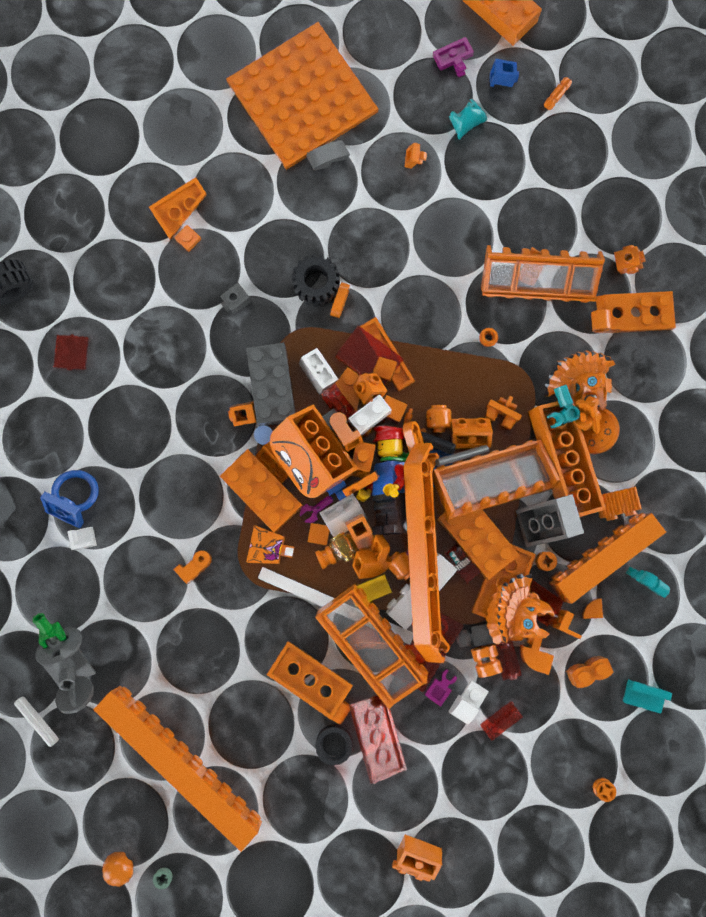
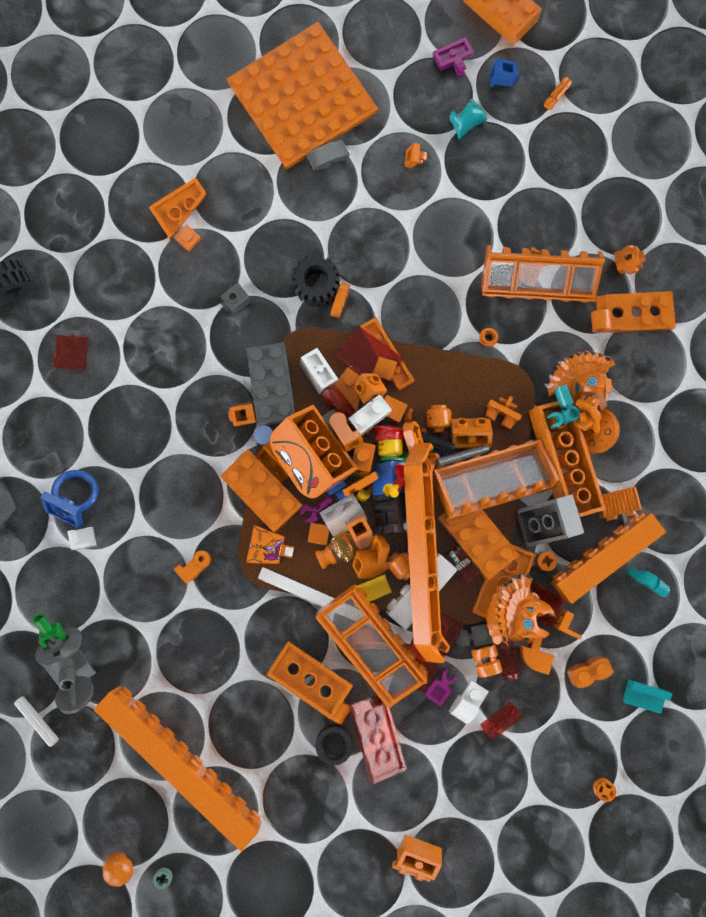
orange tile [582,598,603,619] -> none

